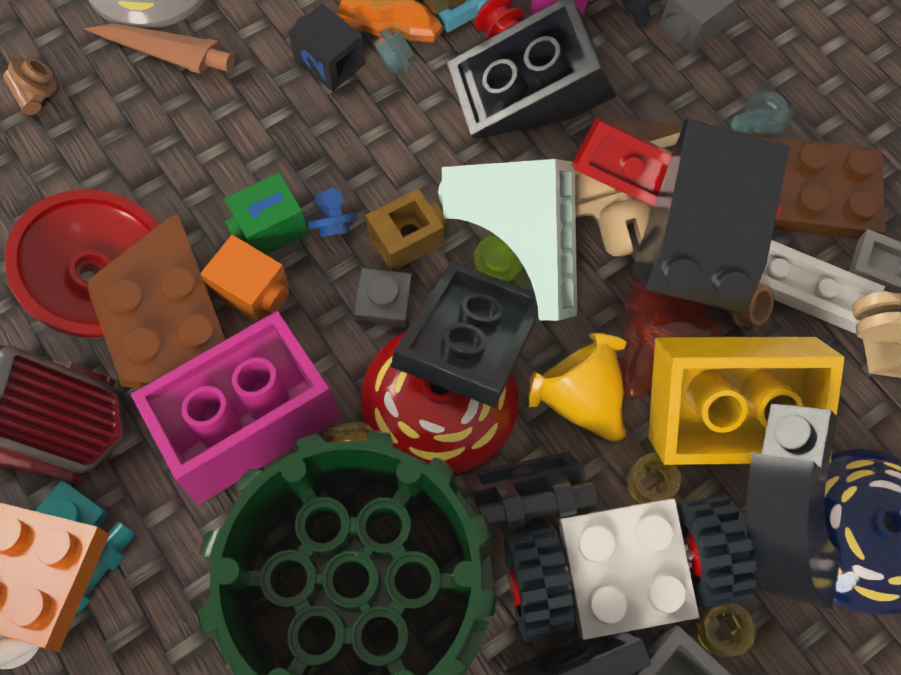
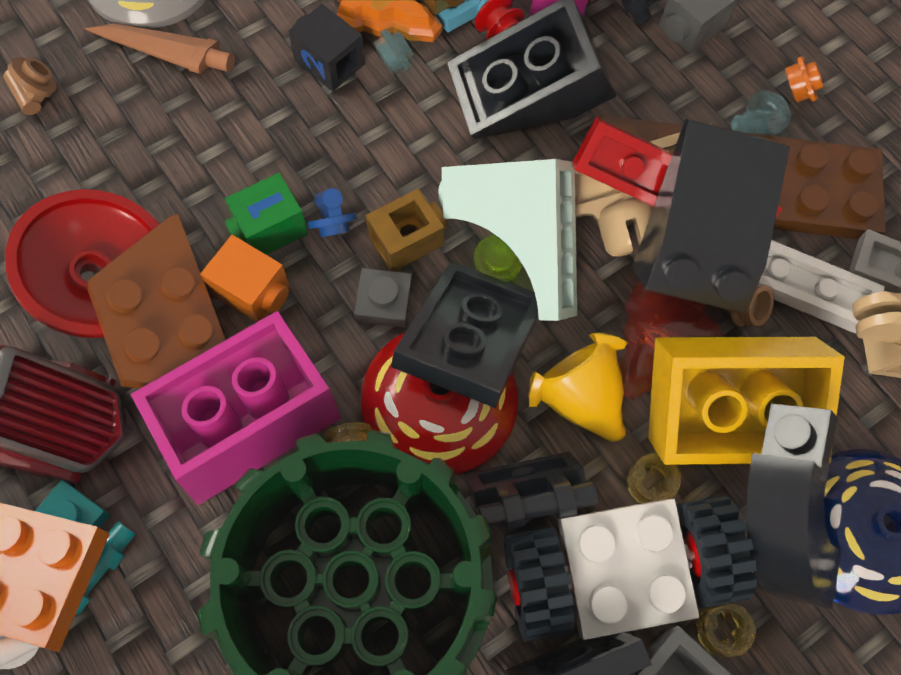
none -> orange plate [785,56,824,103]

